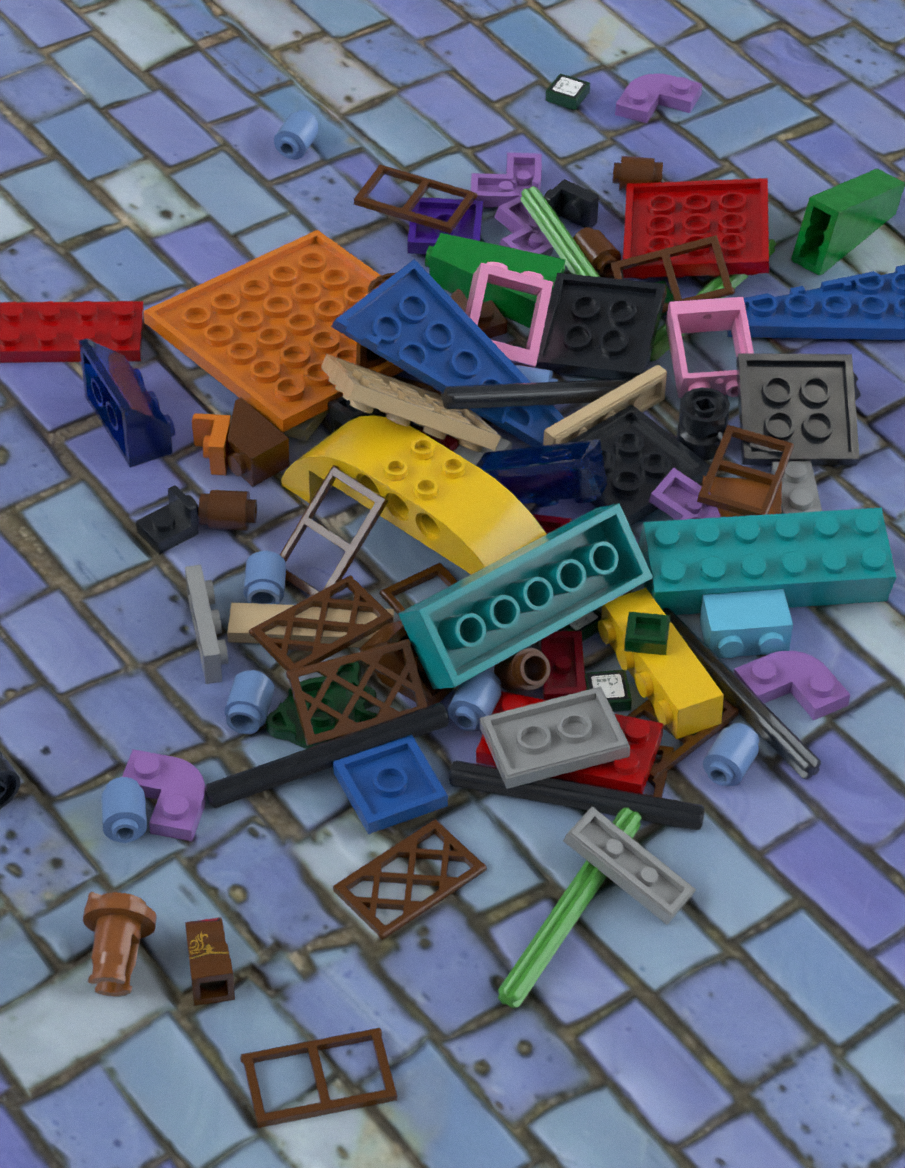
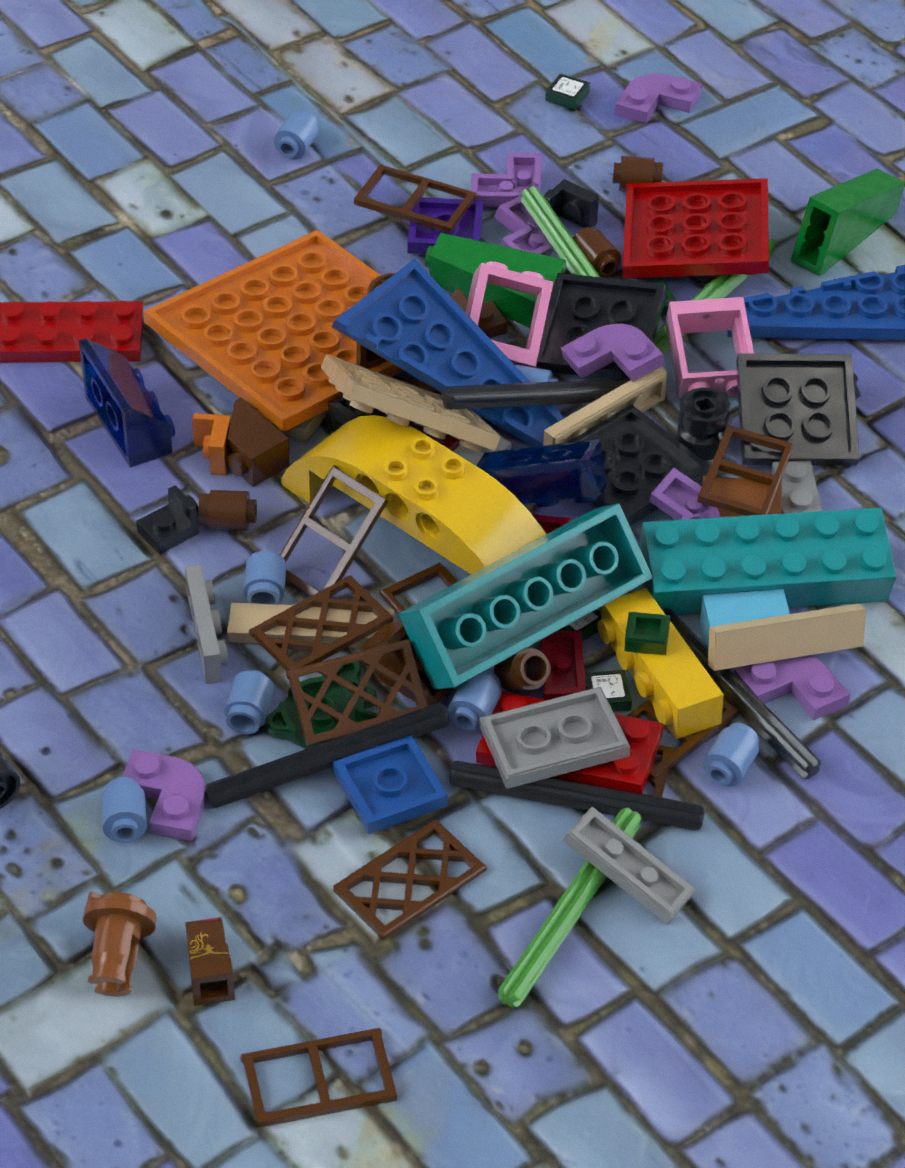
reddish brown window [611,235,735,313] -> none
none -> medium lavender plate [561,324,665,382]
none -> tan tile [708,603,866,671]

